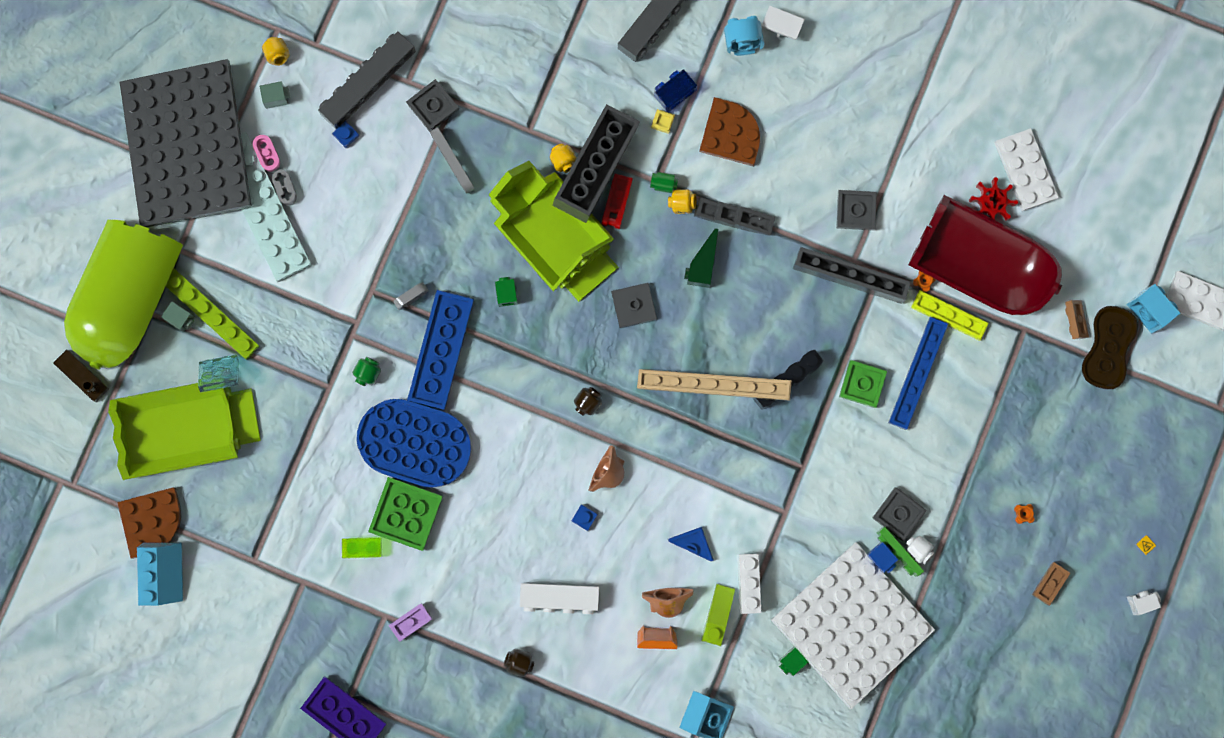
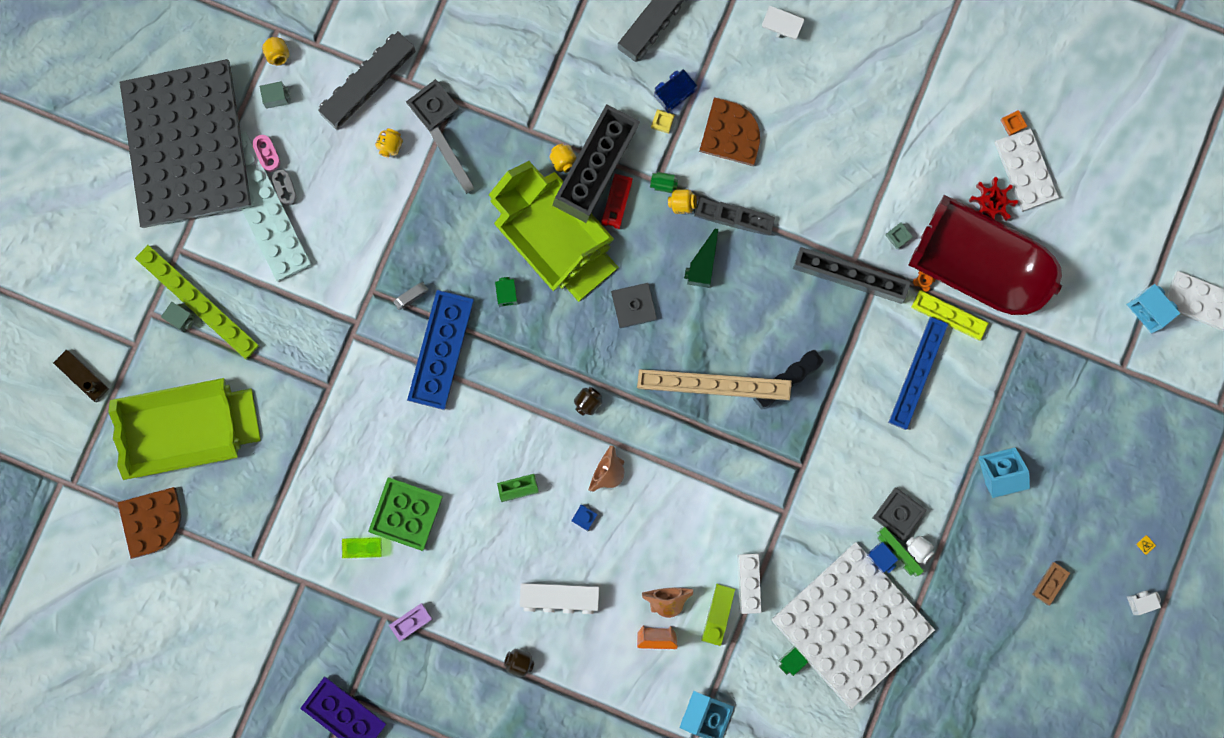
lime panel [64,220,183,370] -> none
medium azure slope [137,543,183,606] -> none
clear light blue plate [198,355,239,392] -> none
blue plate [332,121,359,148] -> none
green head [352,356,381,386] -> none
blue plate [357,399,471,488] -> none
blue tile [668,527,714,561] -> none
medium azure brick [724,16,765,56] -> none
dark grey plate [836,190,877,231] -> none
bright green plate [839,360,887,408] -> none
orange plate [1014,504,1035,524] -> none
medium nougat plate [1065,300,1089,339] -> none
dark brown plate [1082,306,1138,389] -> none
none -> yellow head [375,128,403,158]
none -> bright green brick [497,474,539,502]
none -> sand green plate [886,222,913,249]
none -> medium azure slope [979,447,1030,498]
none -> orange plate [1001,110,1027,136]

